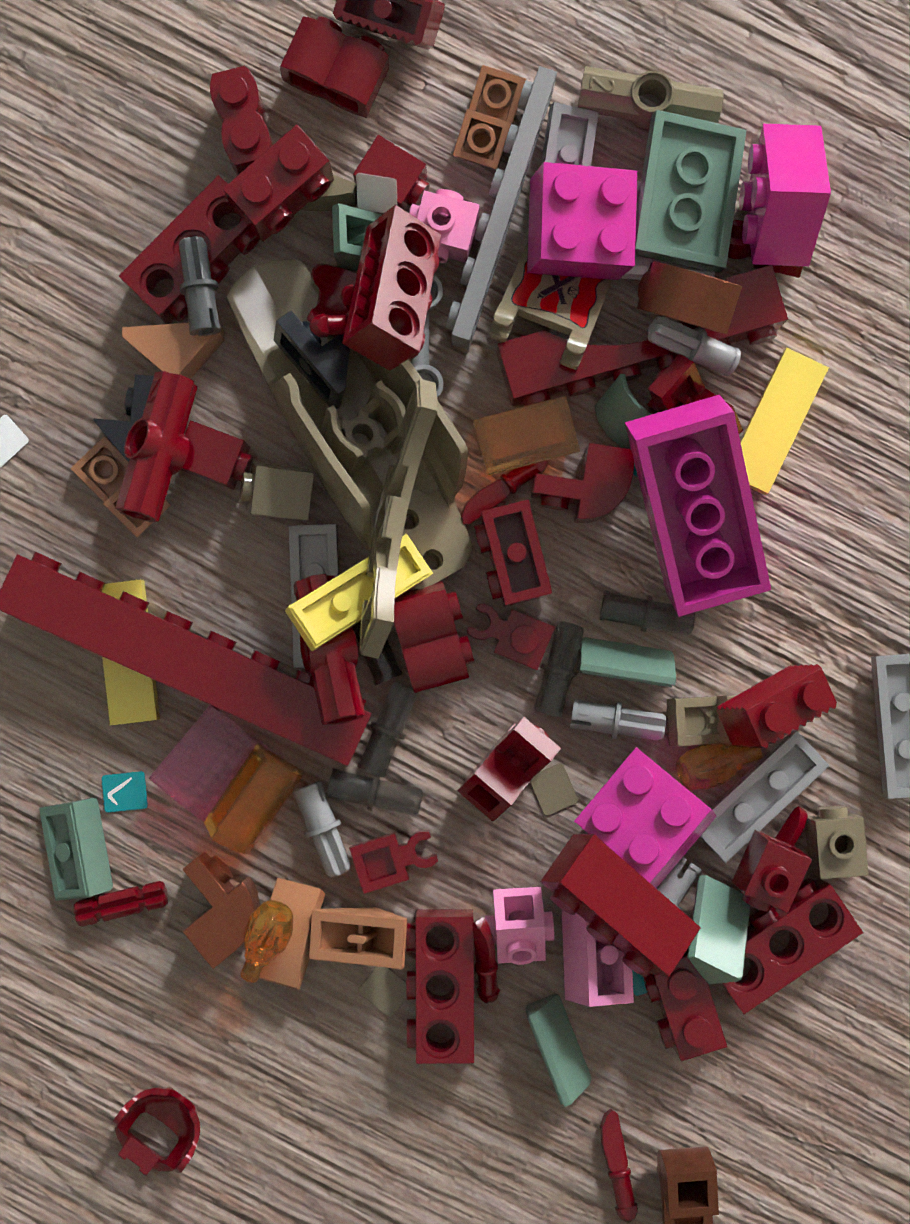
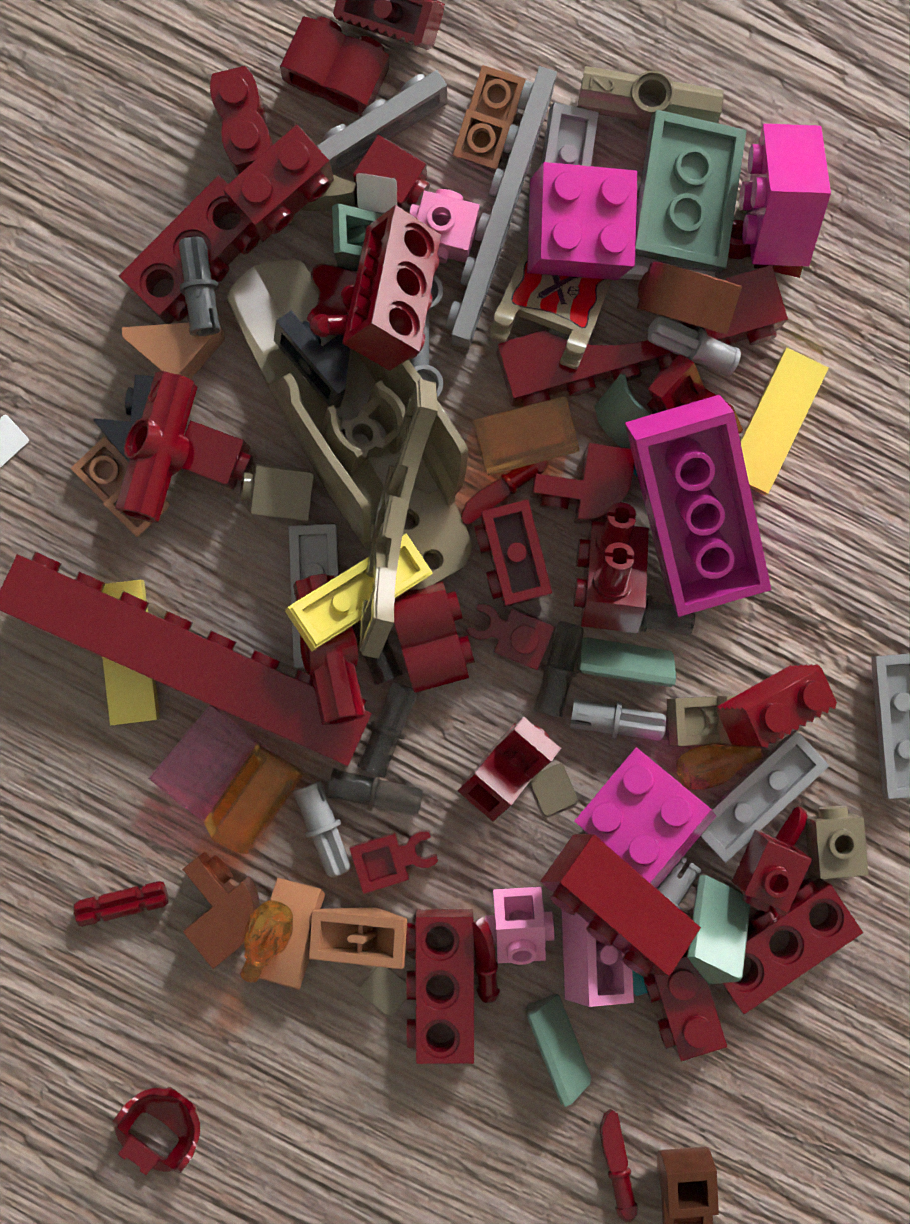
sand green slope [39,798,113,901] -> none
teal sticker [102,771,148,812] -> none
none -> light grey plate [317,70,447,175]
none -> dark red brick [573,502,649,633]

